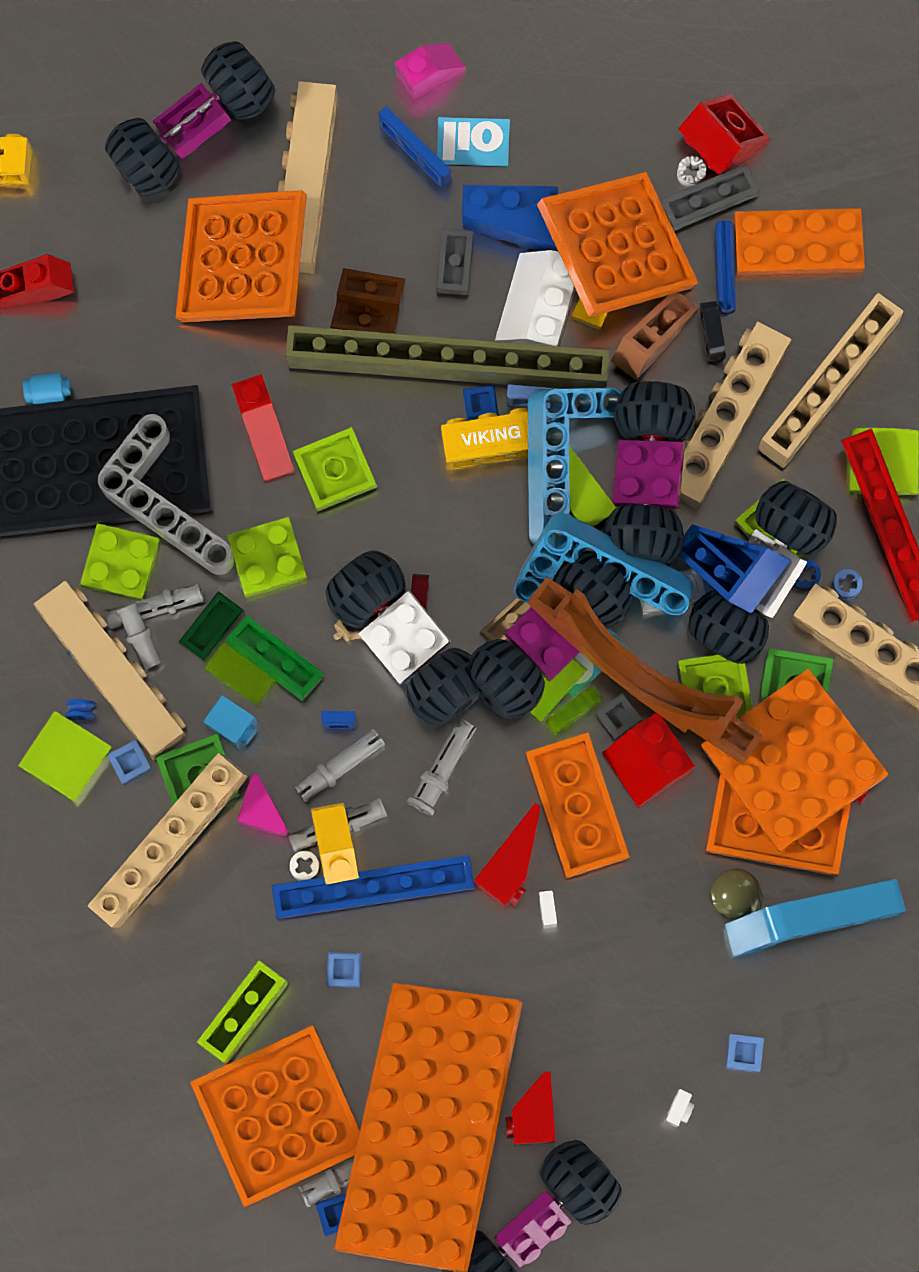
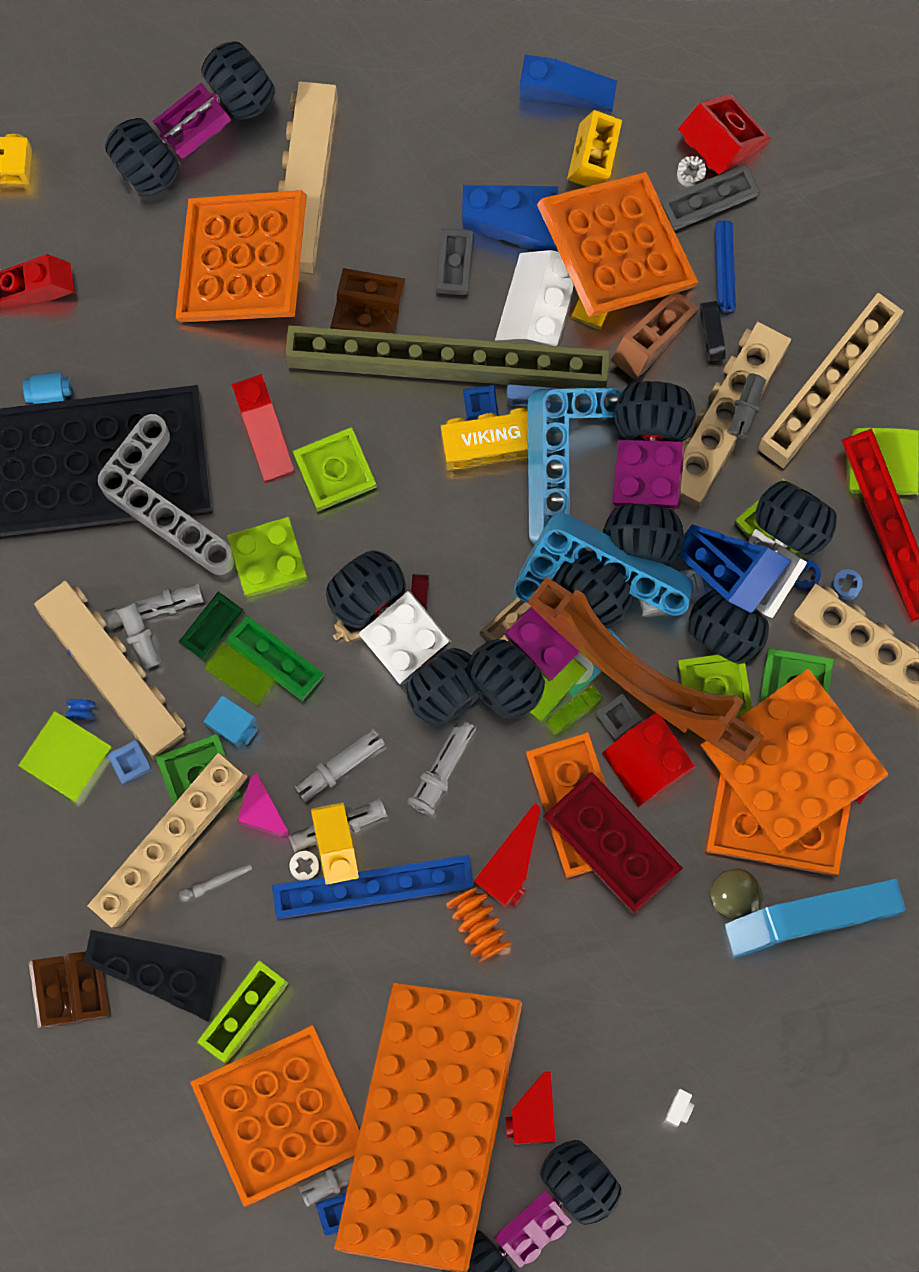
lime plate [80,523,161,600] -> none
blue tile [321,711,356,730] -> none
medium blue tile [326,952,362,988] -> none
blue tile [378,106,452,189] -> none
dark pink slope [395,43,466,102] -> none
sticker [437,117,510,166] -> none
white tile [539,890,557,929] -> none
lime slope [569,445,616,530] -> none
medium blue tile [726,1034,764,1072] -> none
orange plate [734,208,865,276] -> none
none -> reddish brown slope [29,952,109,1028]
none -> black wing [84,930,223,1022]
none -> light grey piece [177,864,252,902]
none -> orange piece [446,887,512,963]
none -> blue slope [520,55,617,112]
none -> dark red tile [543,771,683,915]
none -> yellow brick [567,110,622,187]
none -> dark grey axle [727,373,766,439]

